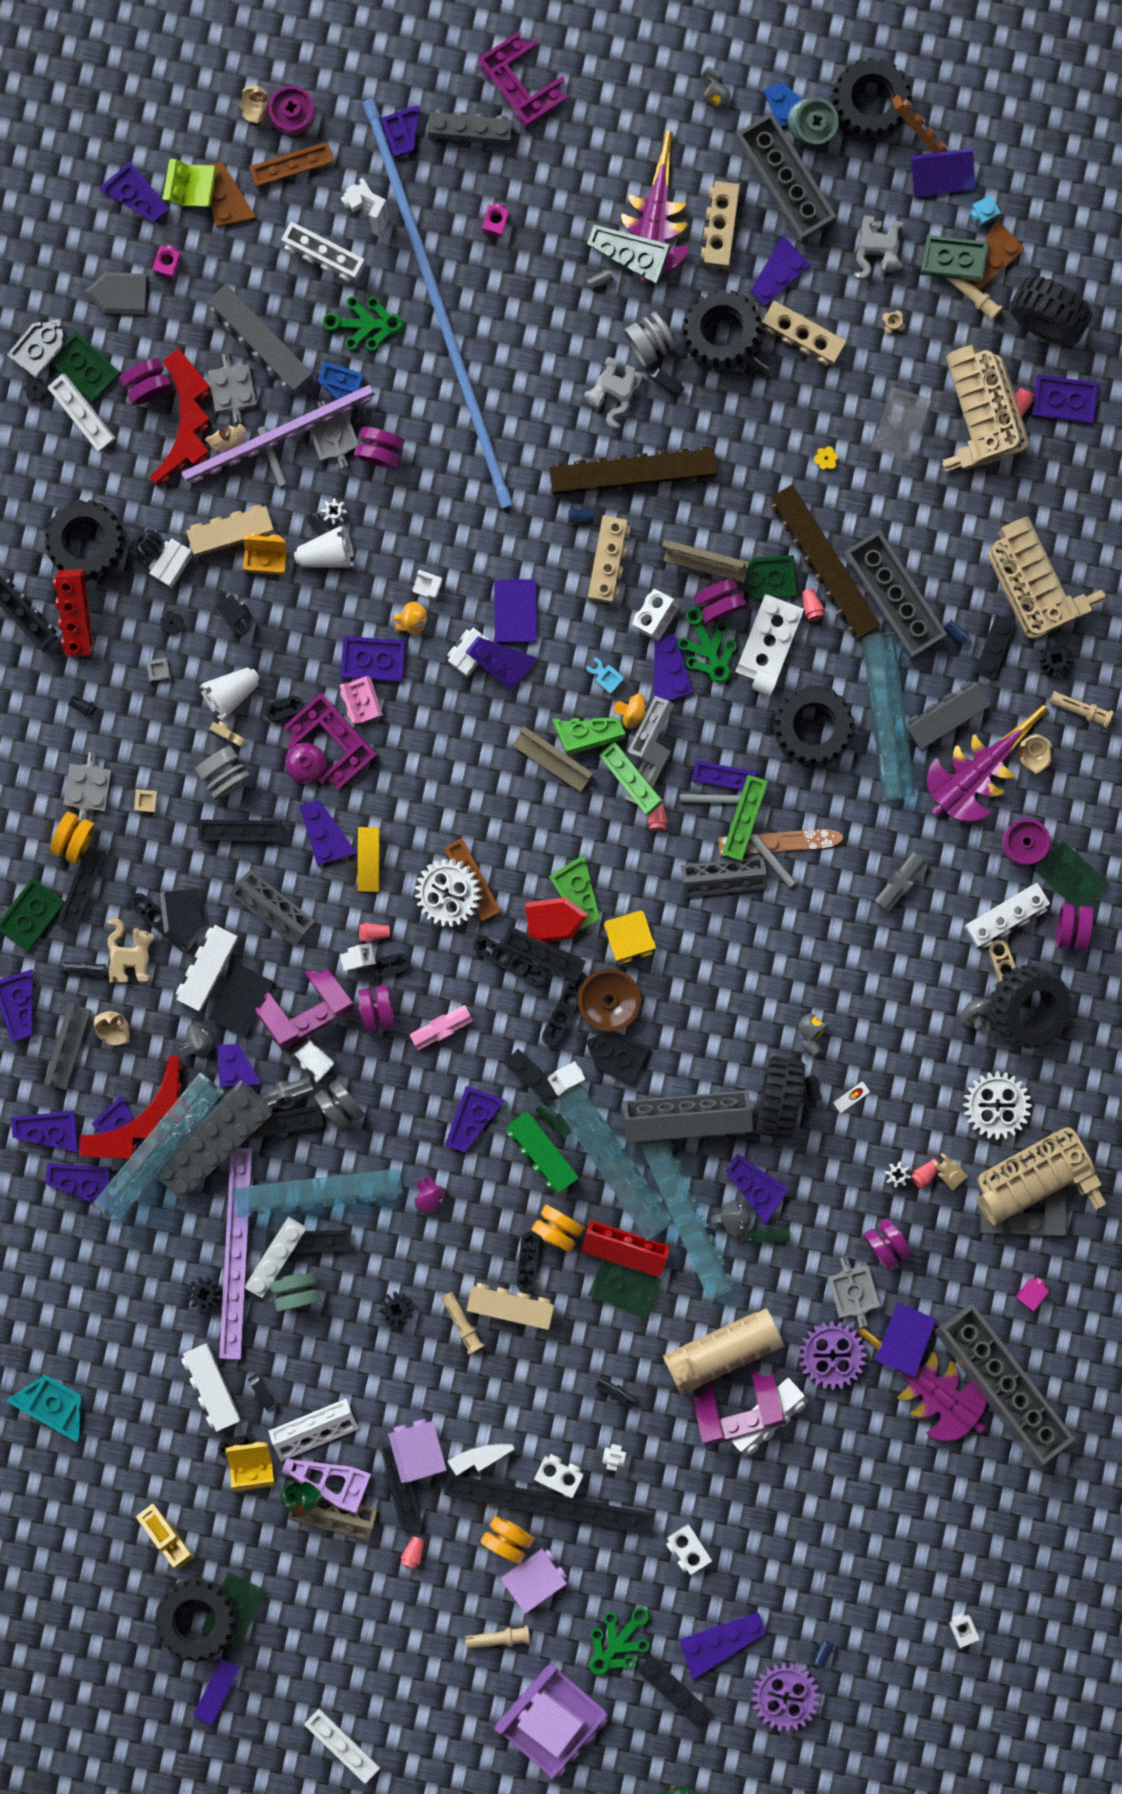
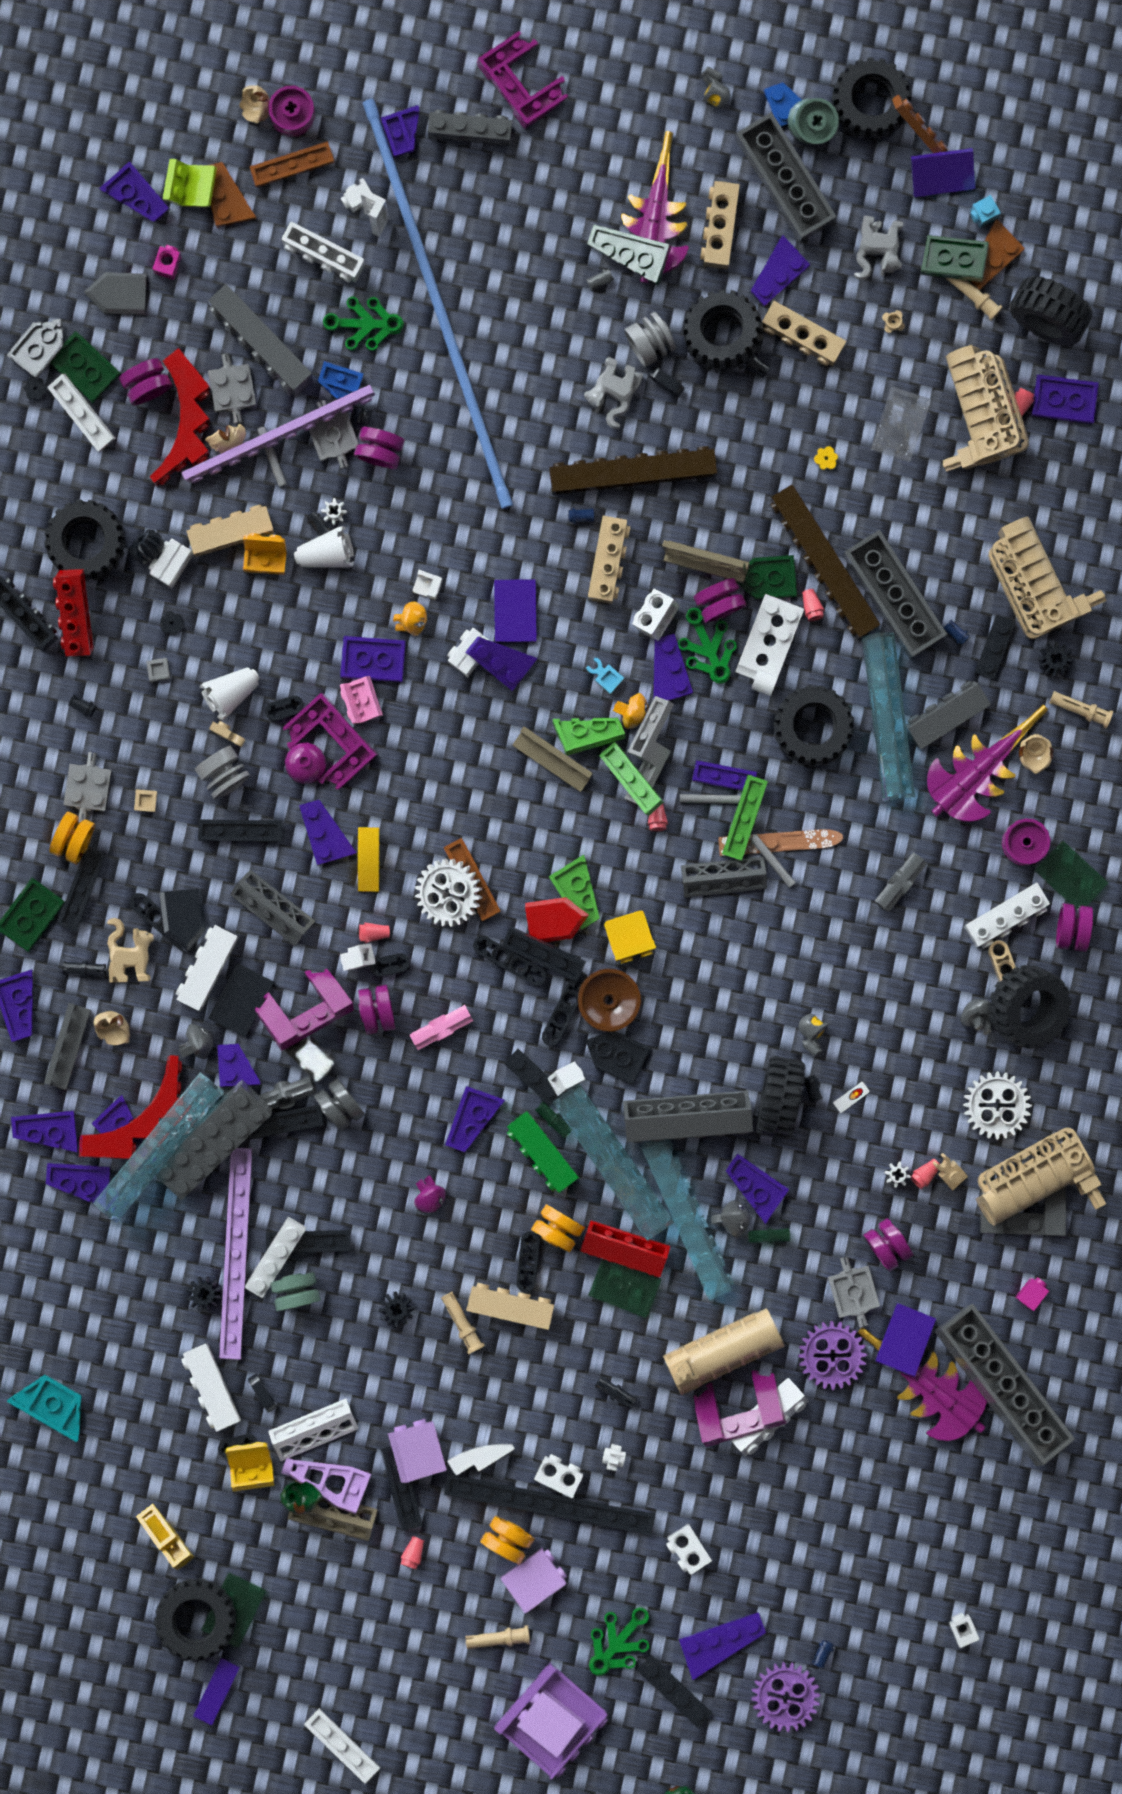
black brick [215,594,253,637] -> none
clear light blue brick [232,1168,402,1217] -> none
dark pink brick [482,204,509,238] -> none

